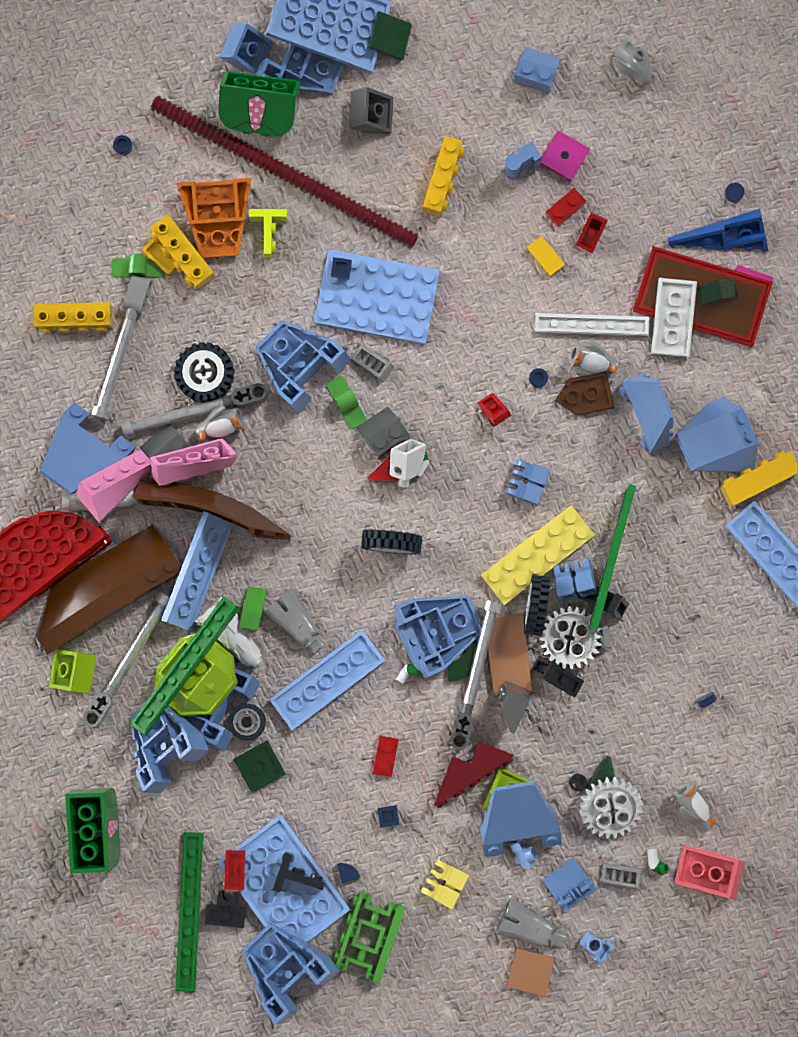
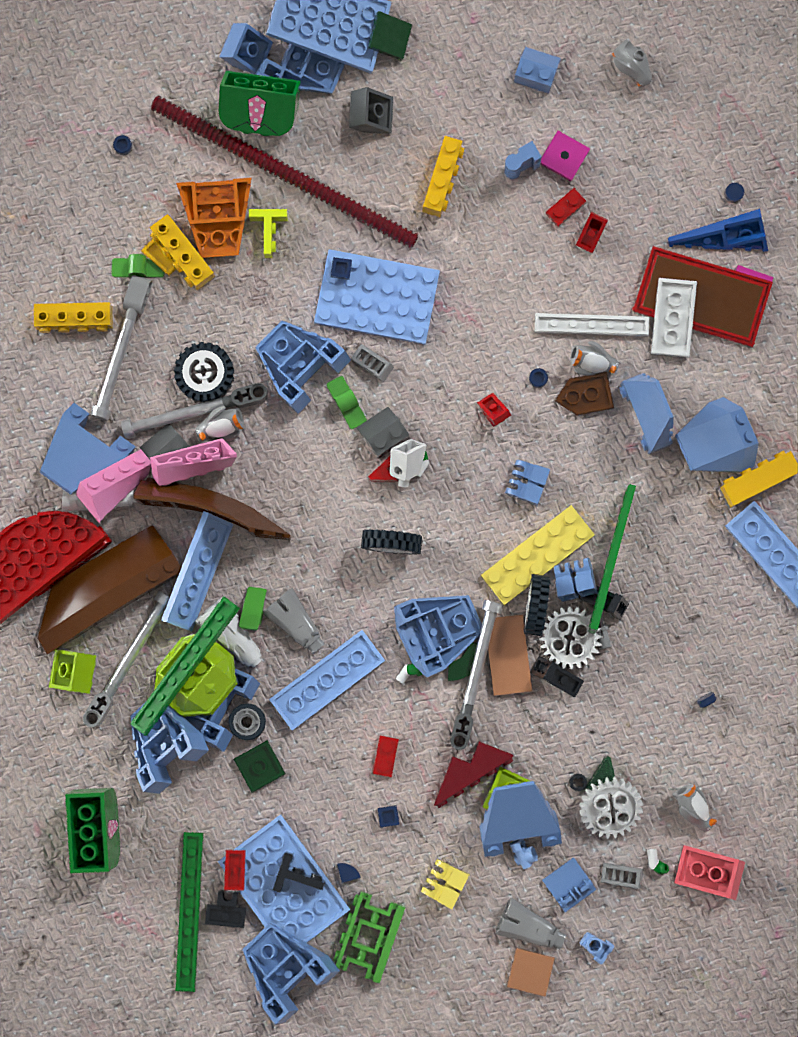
dark grey slope [497,681,530,734] -> none
yellow tile [526,236,565,277] -> none
clear green slope [697,278,738,306] -> none

